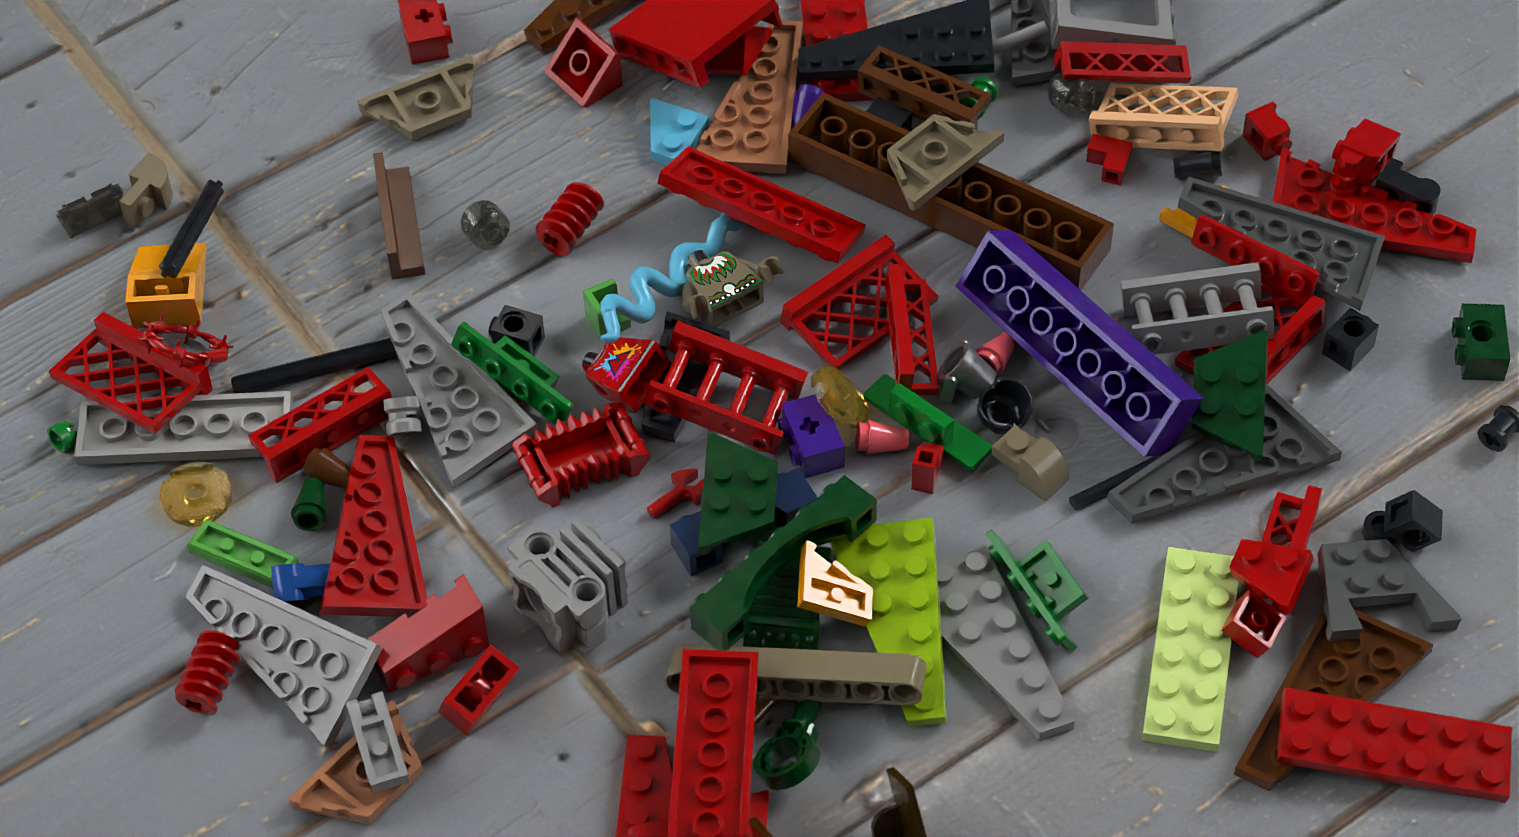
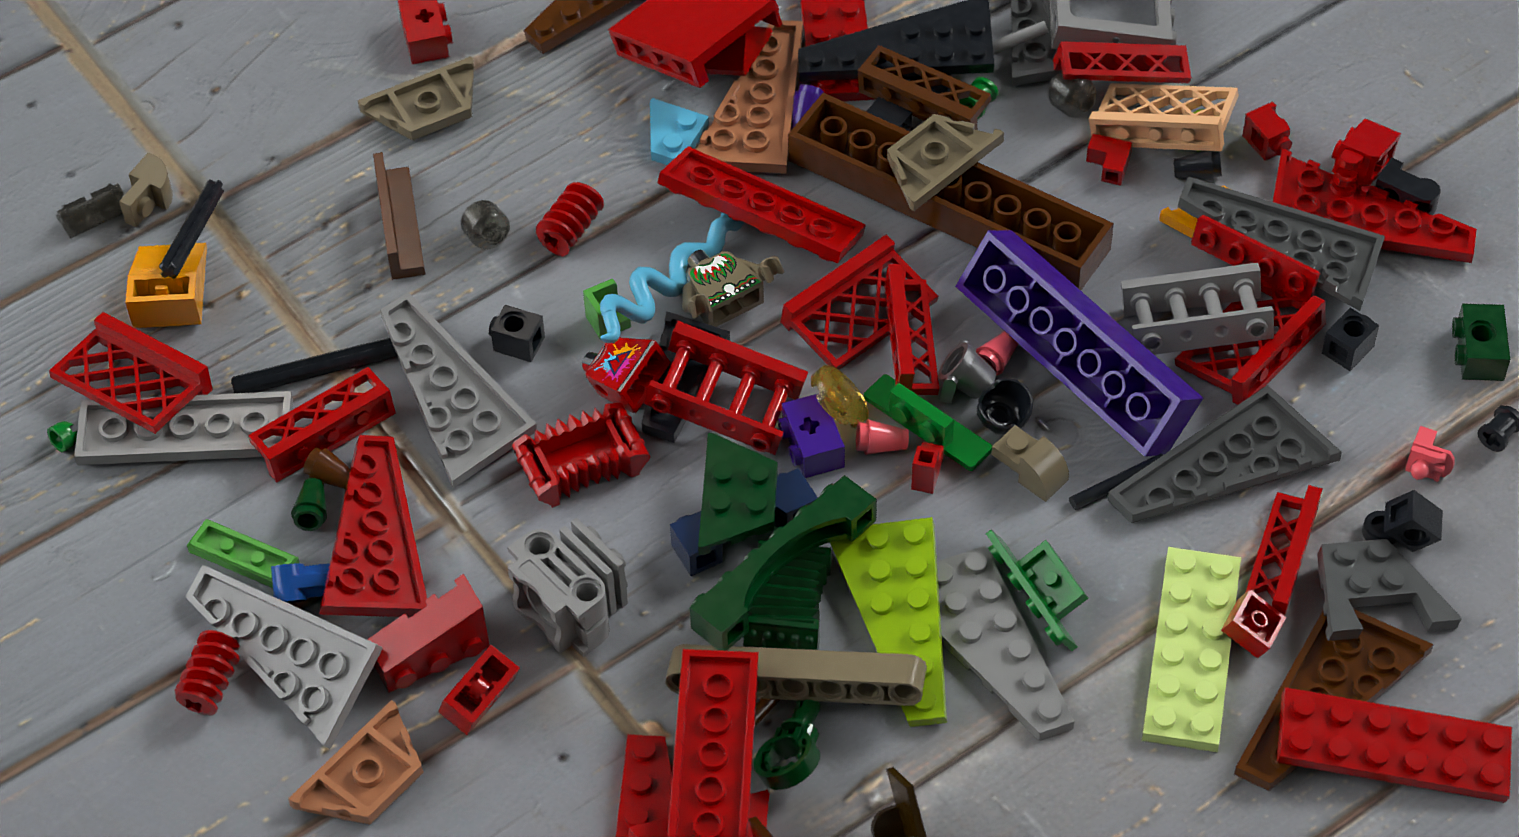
red piece [138,314,233,368] -> none
clear yellow tile [160,462,232,527] -> none
light grey plate [346,692,410,793] -> none
light grey wheel [383,396,422,436] -> none
green bracket [451,322,573,425] -> none
red slope [544,18,623,108] -> none
red bar [647,468,704,518] -> none
wing [797,540,873,627] -> none
dark green wing [1191,331,1268,461] -> none
red wing [1229,539,1314,615] -> none
none -> coral piece [1405,426,1455,482]

